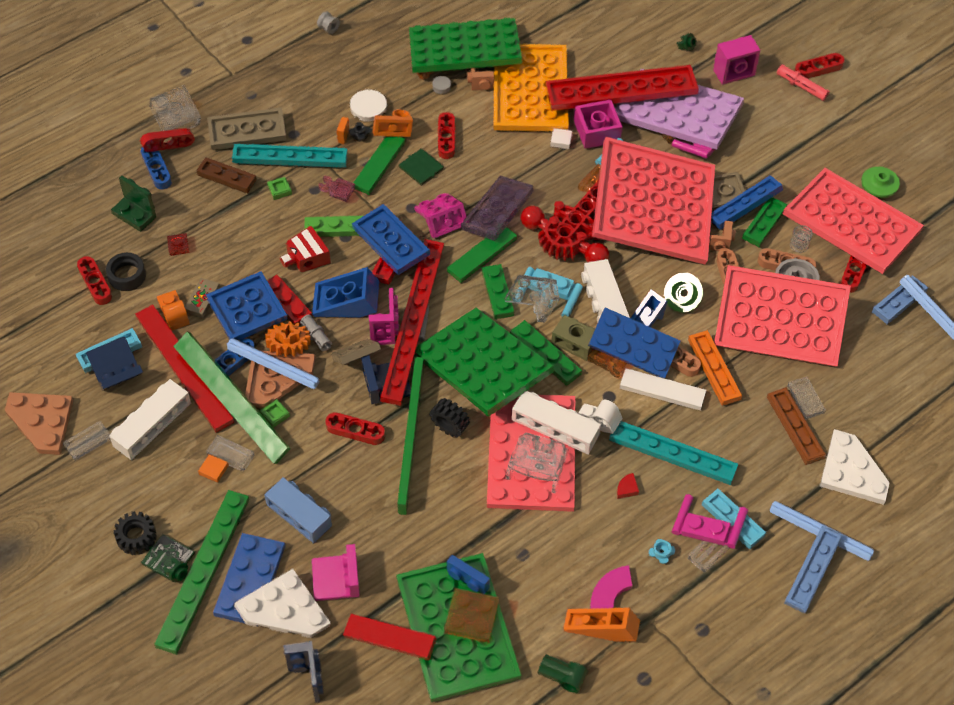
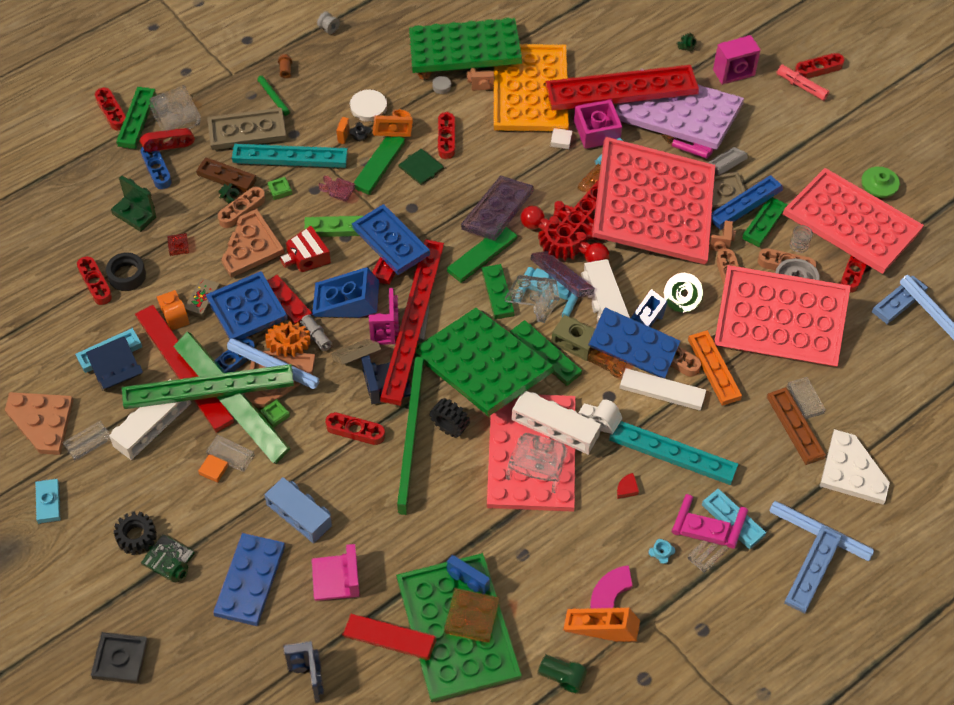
green plate [154,490,249,655] -> none
white plate [234,569,330,638] -> none
dark pink bracket [414,193,468,238] -> none
none -> medium azure plate [35,479,60,524]
none -> black plate [90,632,148,684]
none -> red beam [95,87,125,130]
none -> green plate [116,87,156,149]
none -> green tile [122,364,294,409]
none -> dark green plate [218,183,240,204]
none -> nougat beam [218,187,265,228]
none -> nougat plate [221,209,284,278]
none -> green bar [257,75,290,116]
none -> dark orange pin [278,54,292,78]
none -> tile [530,251,595,297]
none -> light grey tile [708,147,748,175]

